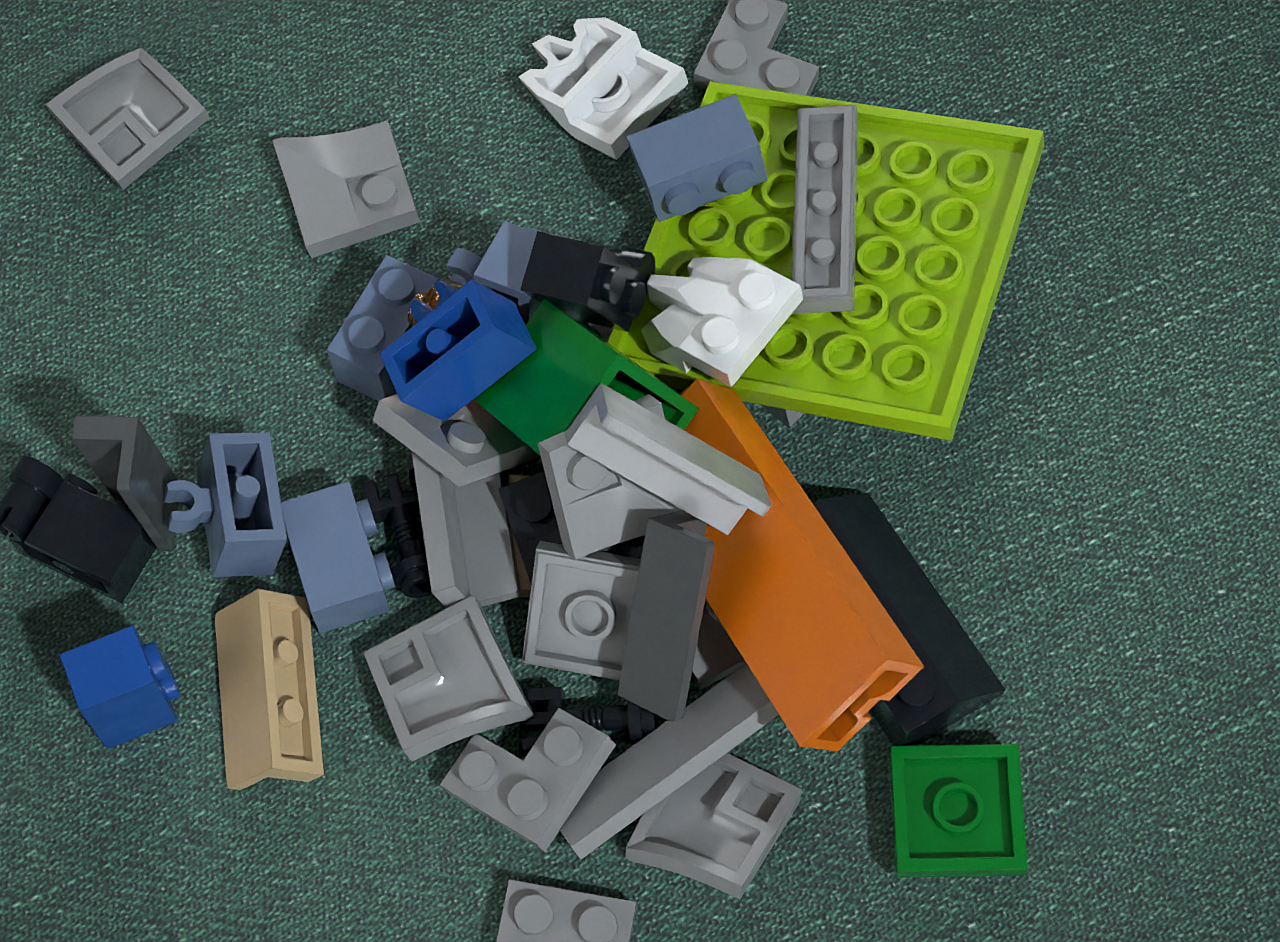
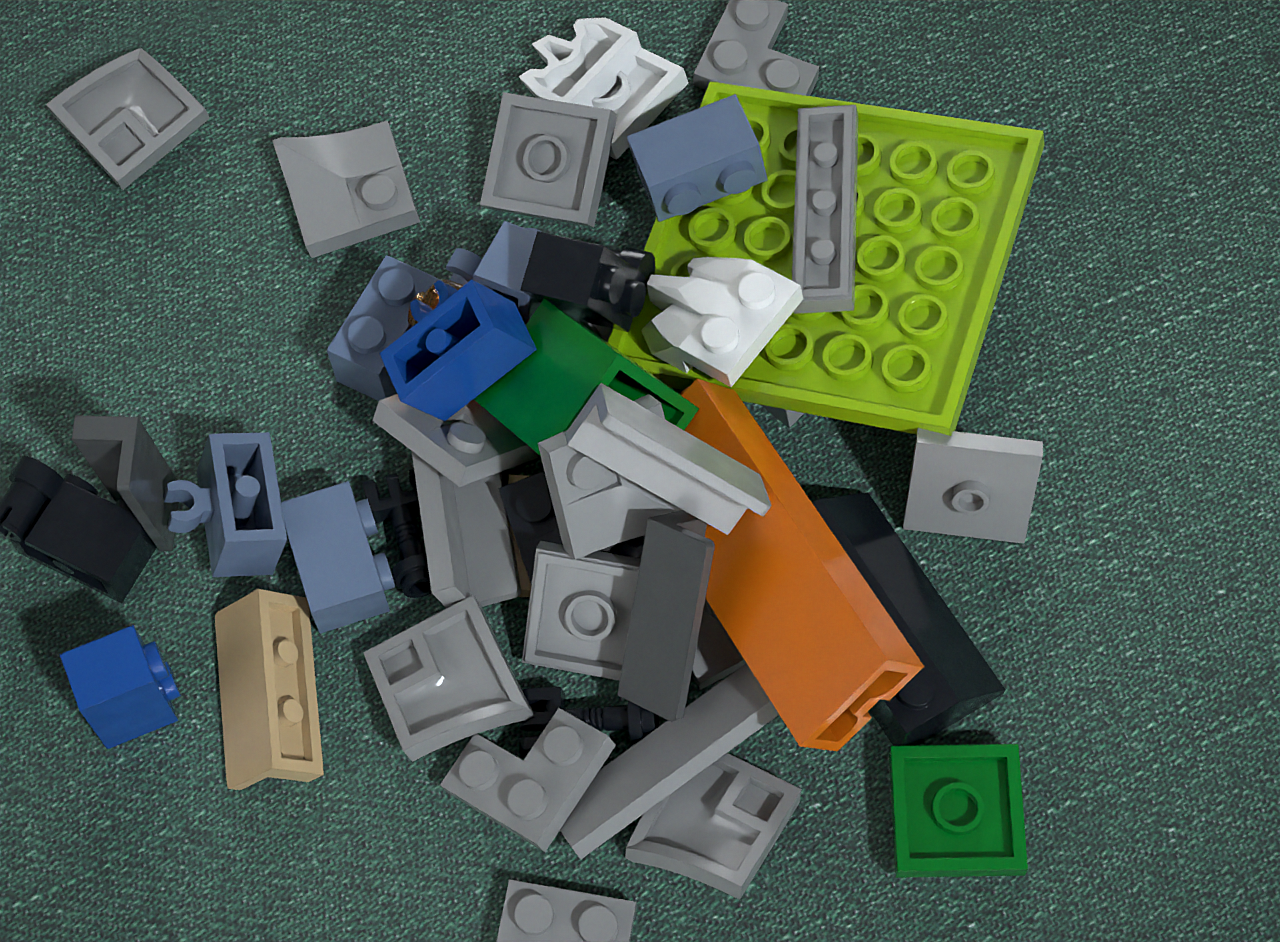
none -> light grey plate [480,92,618,227]
none -> light grey plate [903,428,1043,543]

